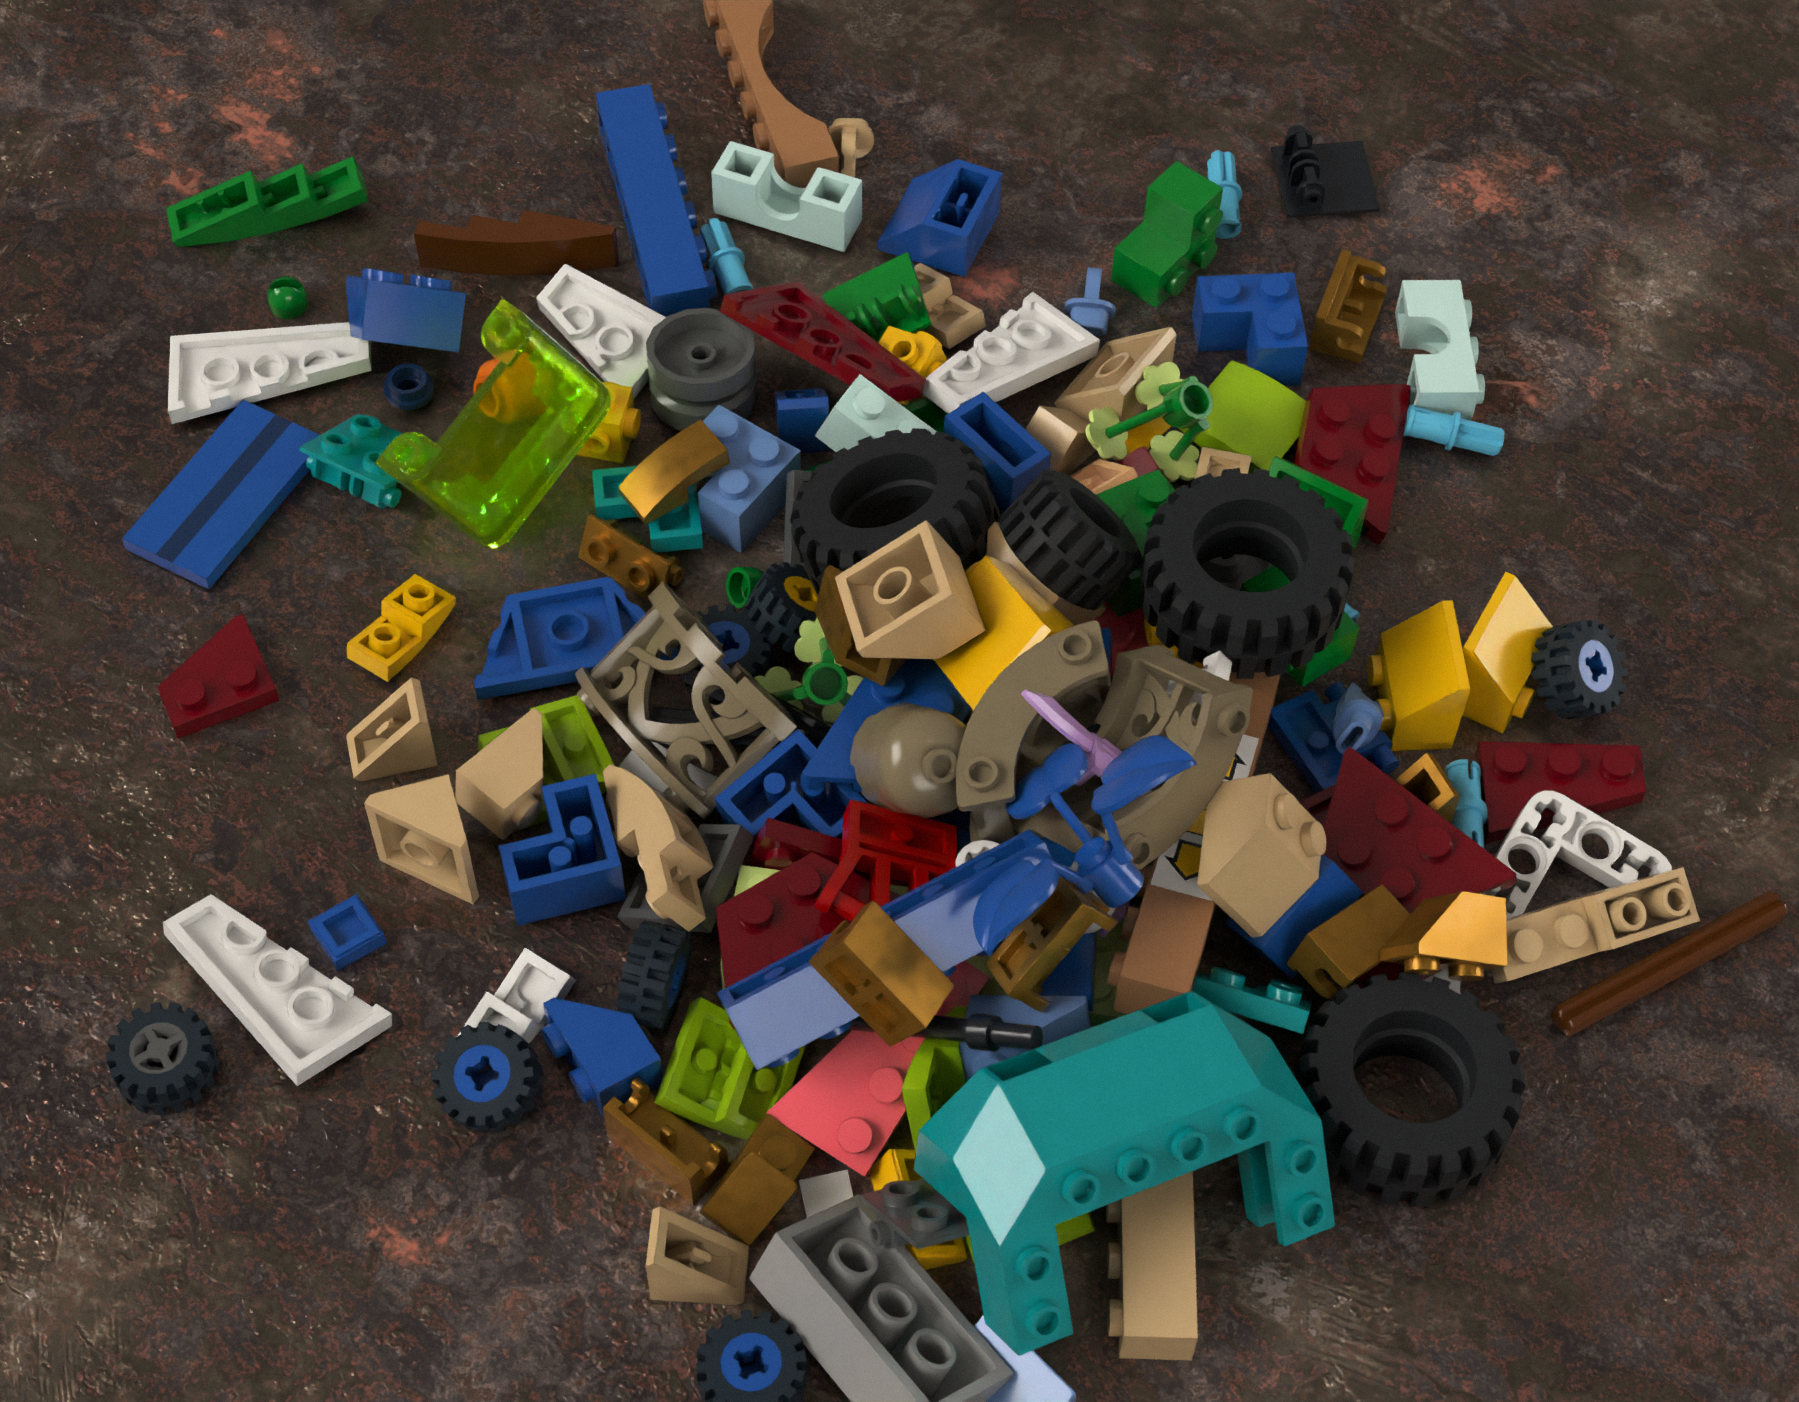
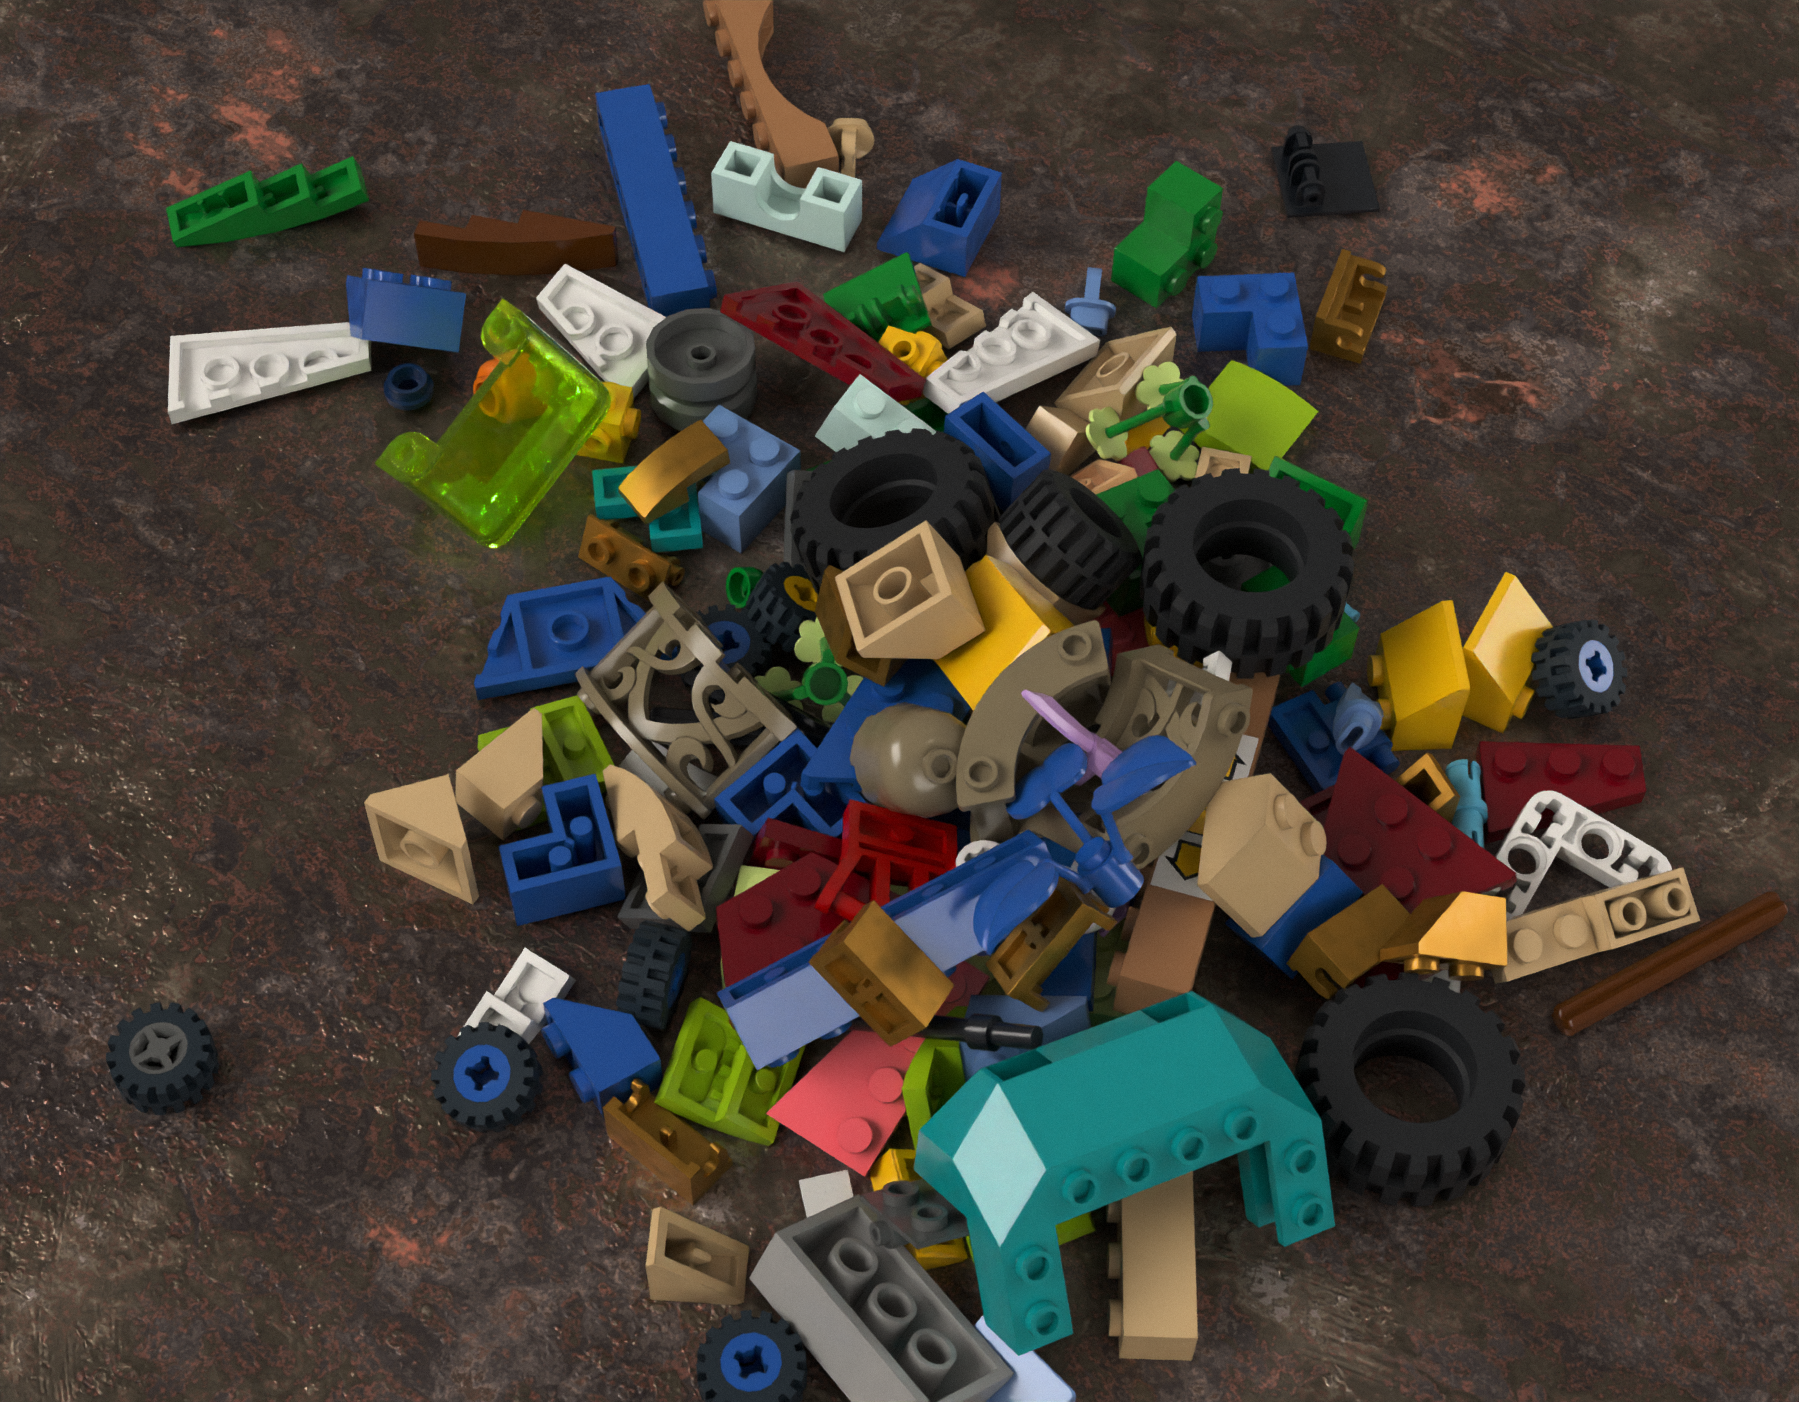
blue tile [122,400,320,589] -> none
dark red wing [157,614,280,739] -> none
white wing [163,894,392,1086] -> none
green hinge [267,276,309,319] -> none
teal hinge [299,413,441,509] -> none
blue tile [308,894,387,971] -> none
tan slope [346,678,438,781] -> none
yellow slope [347,574,456,682] -> none
pearl gold slope [699,1113,815,1246] -> none
medium azure axle [700,218,754,295] -> none
blue slope [774,388,829,454] -> none
teal plate [1192,967,1313,1034] -> none
medium azure axle [1207,150,1242,239] -> none
dark red wing [1294,384,1411,544] -> none
light aqua arch [1395,280,1485,421] -> none
medium azure axle [1403,404,1505,456] -> none

